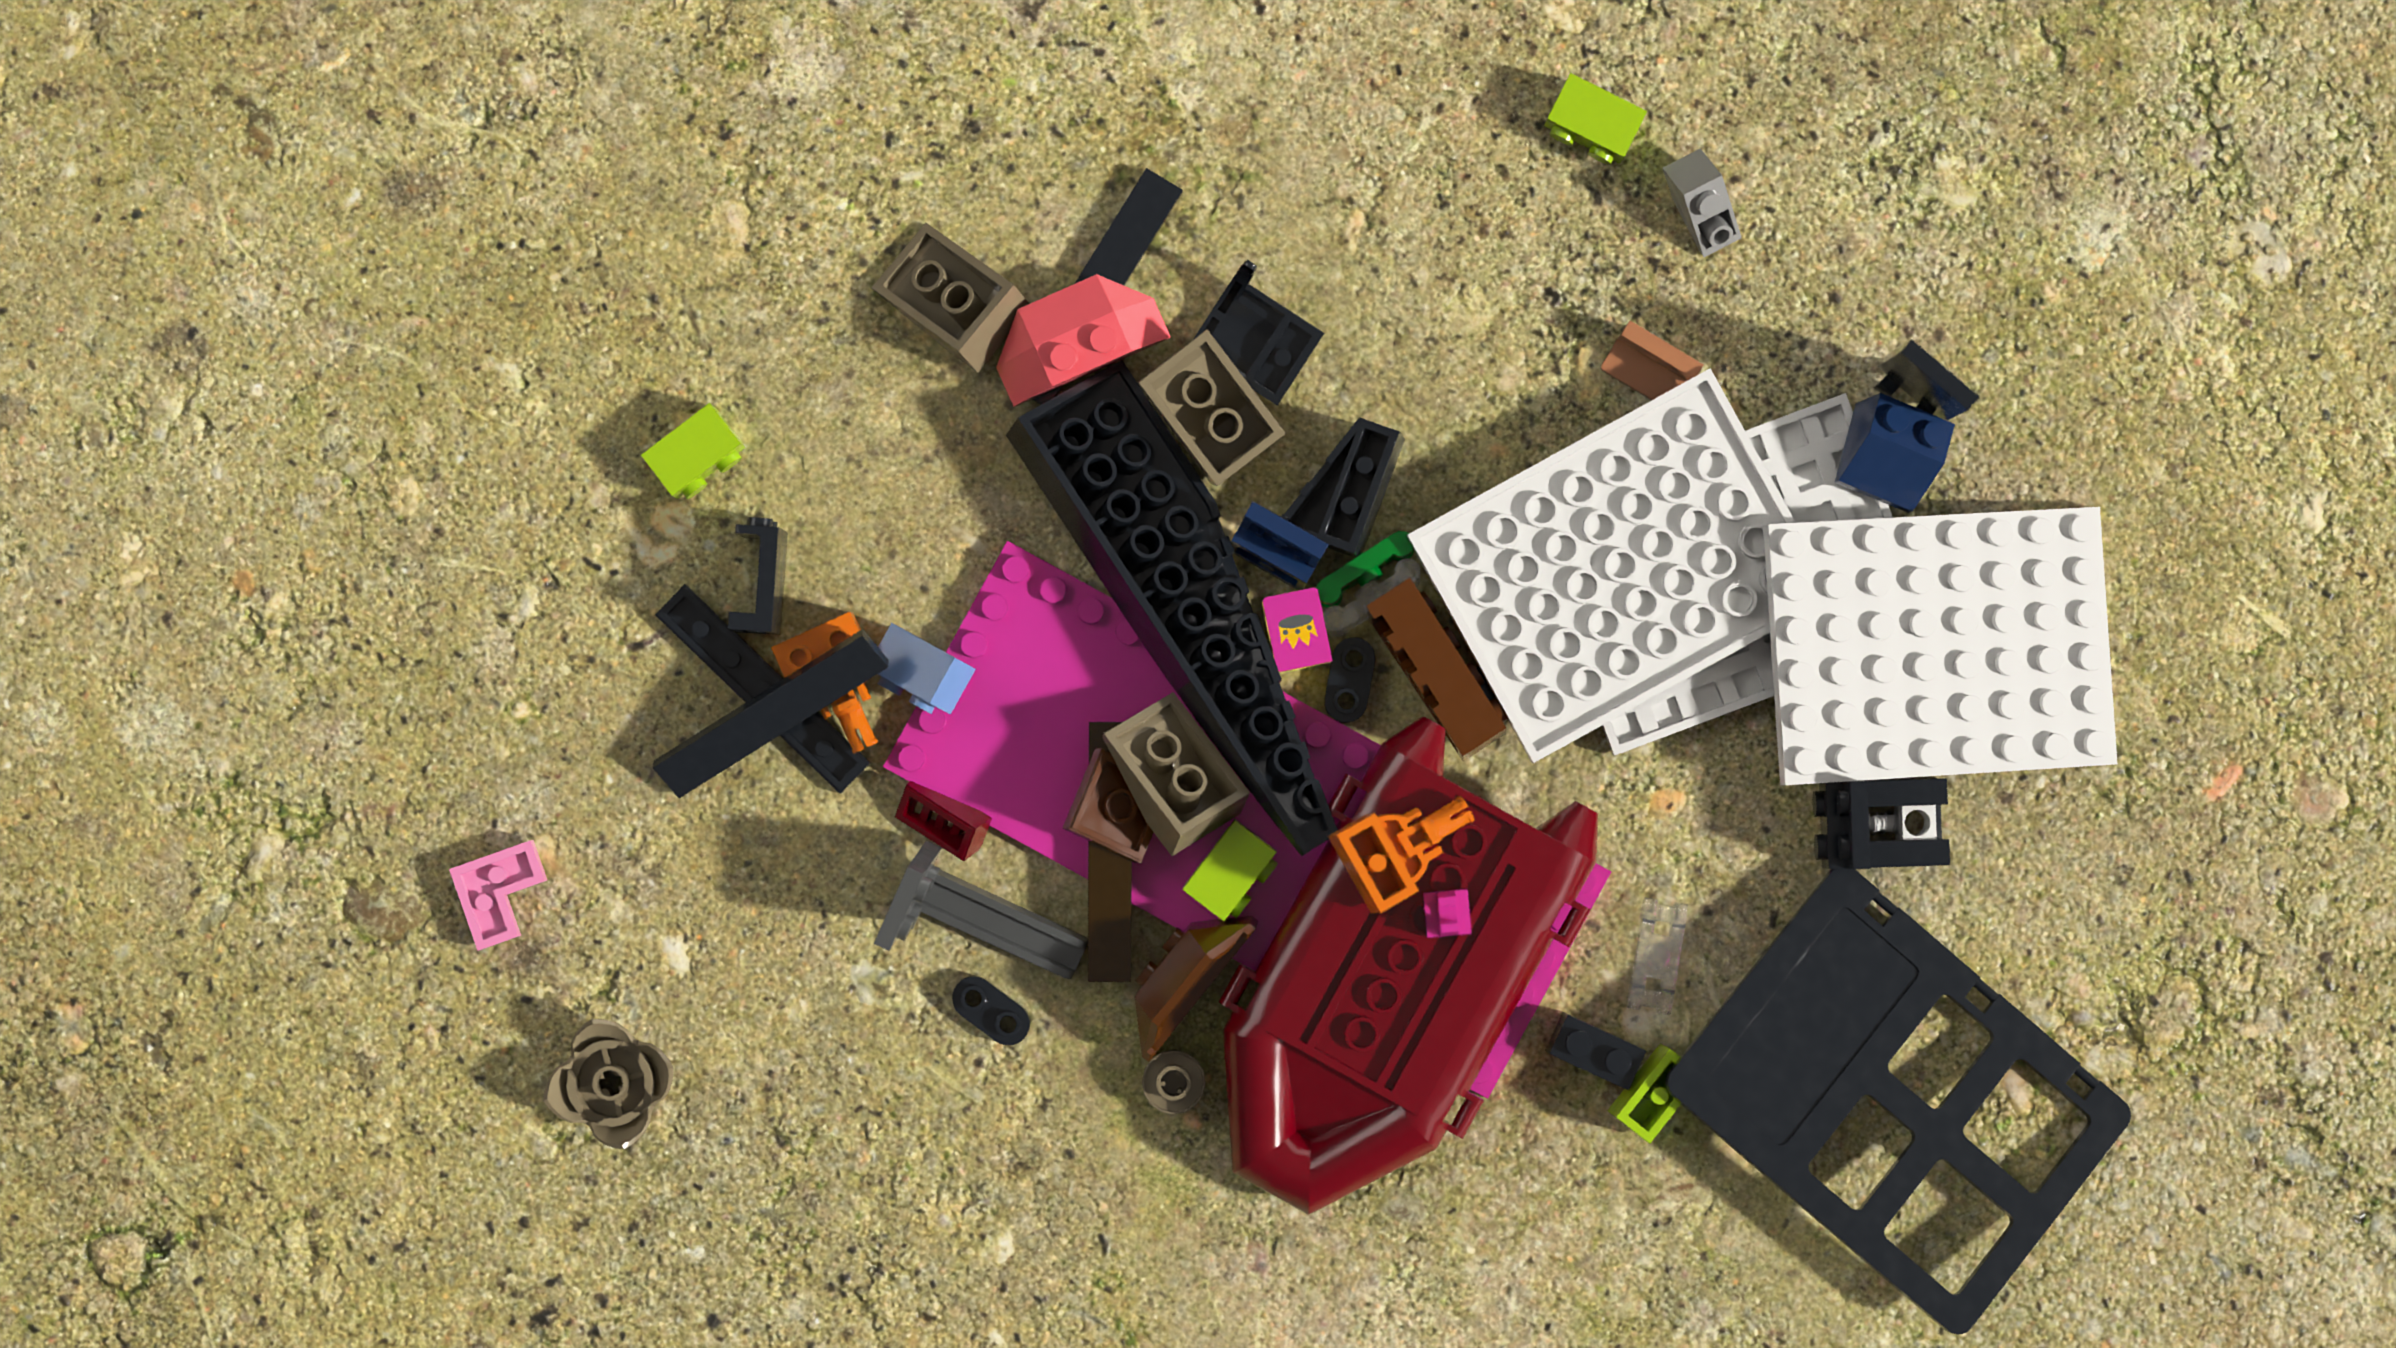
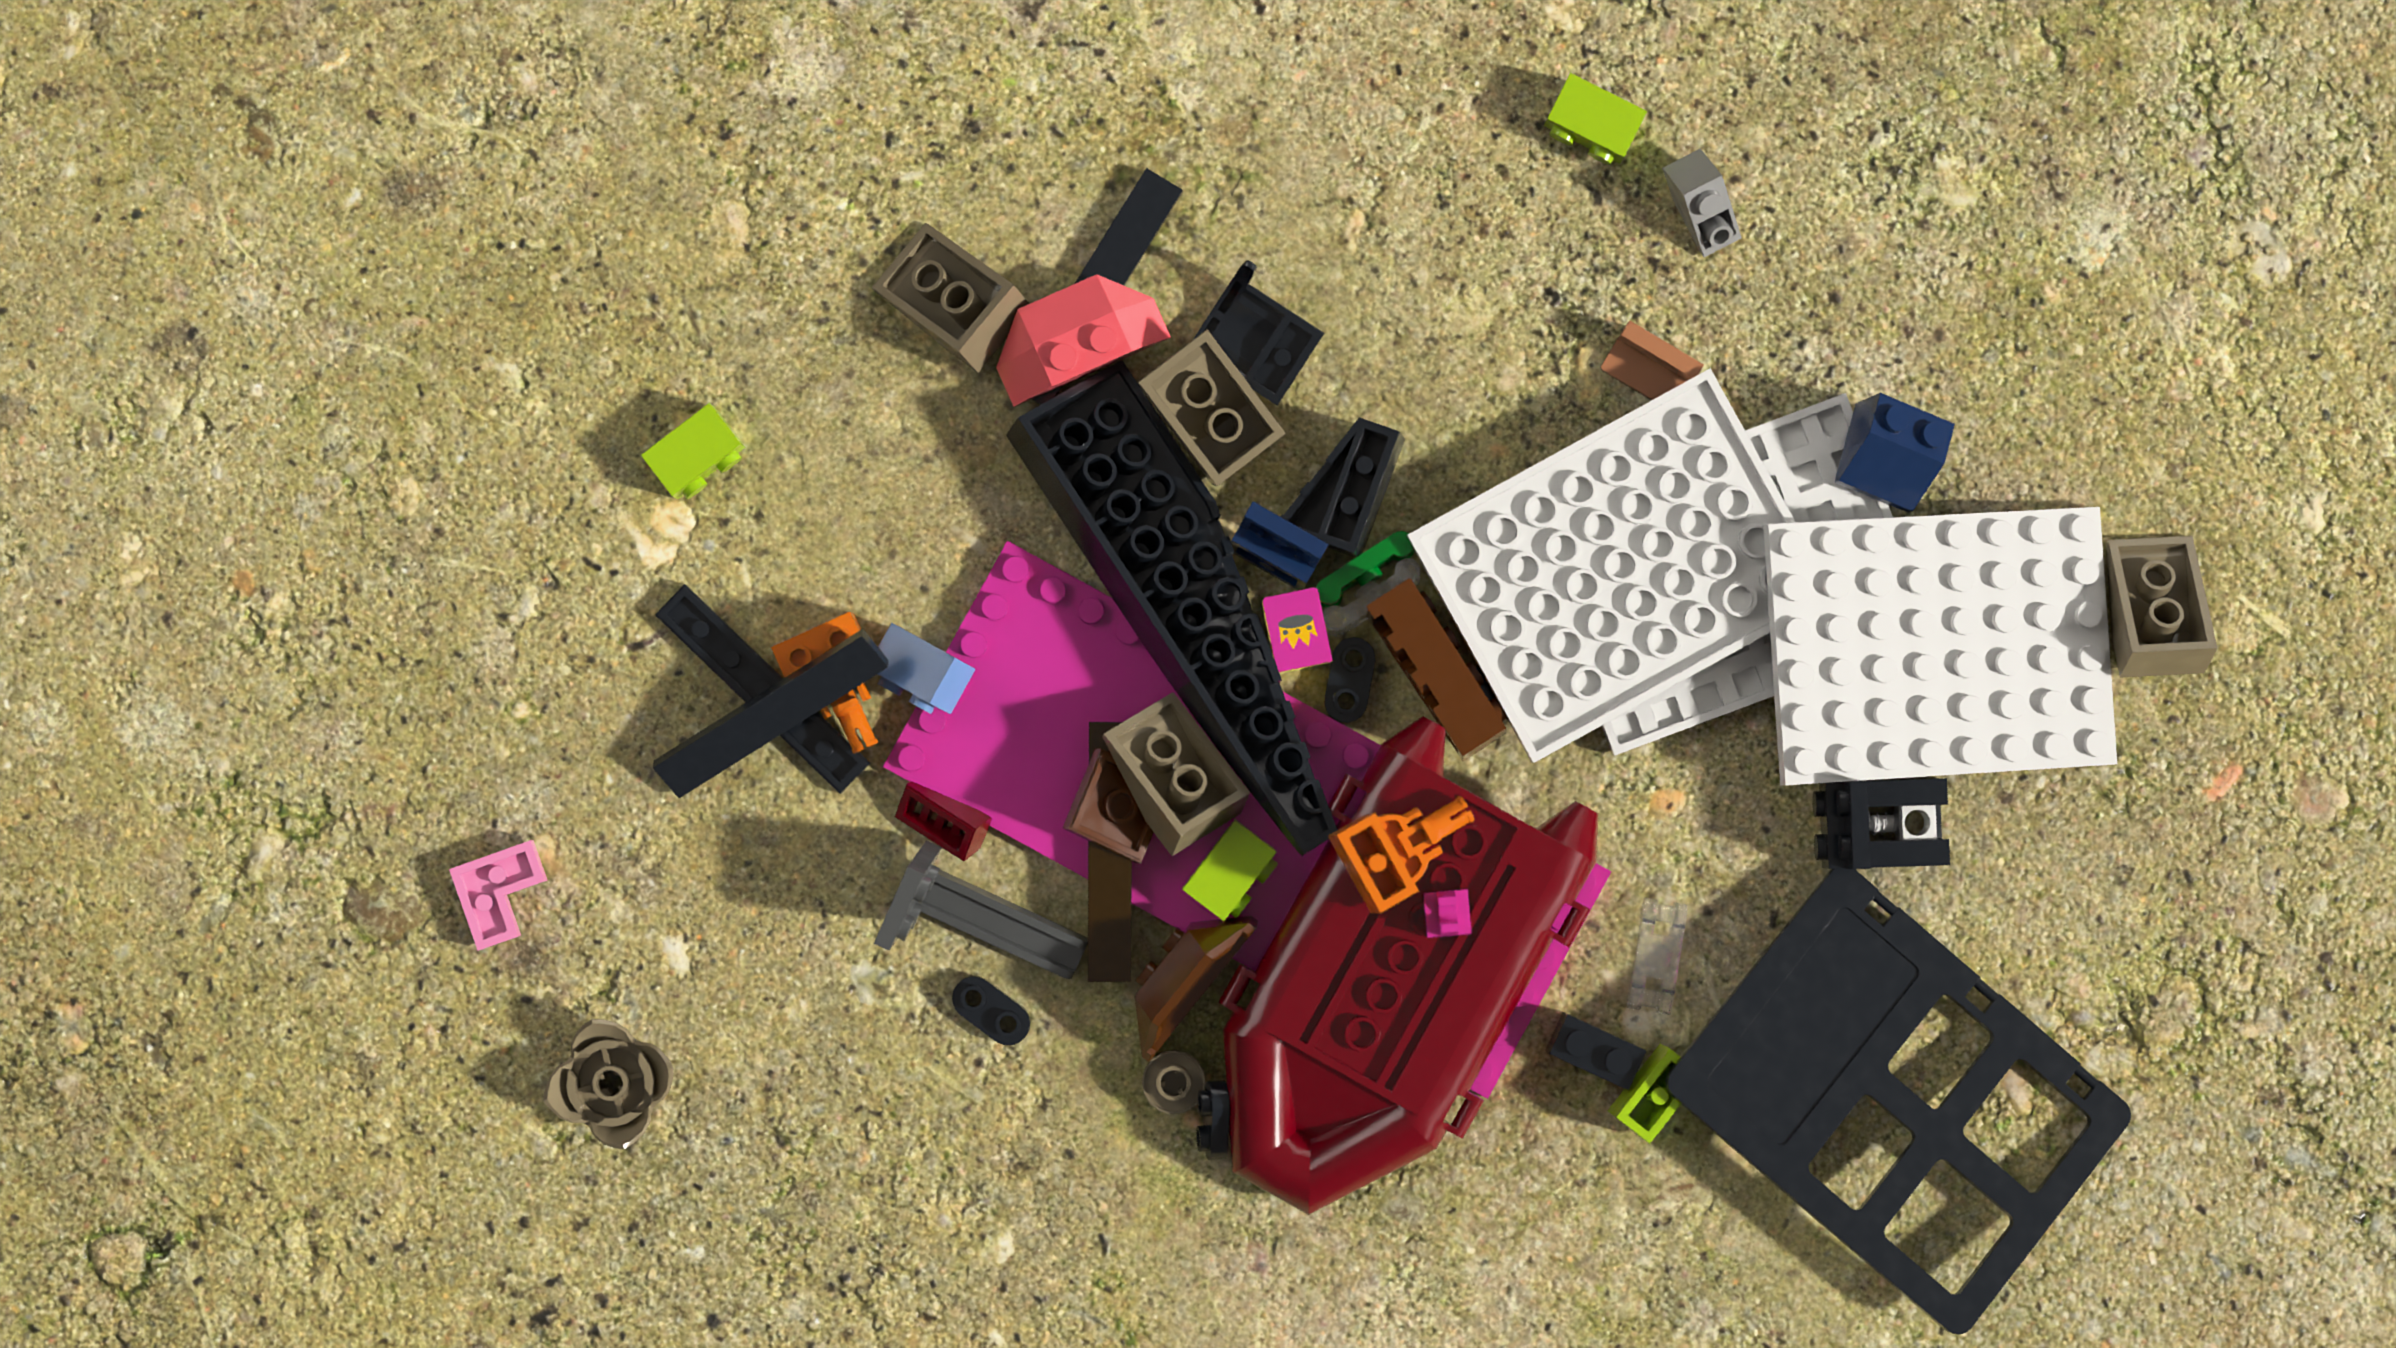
black panel [728,517,788,635] -> none
black tile [1874,339,1979,420] -> none
none -> black plate [1196,1080,1230,1160]
none -> dark tan slope [2106,536,2218,678]

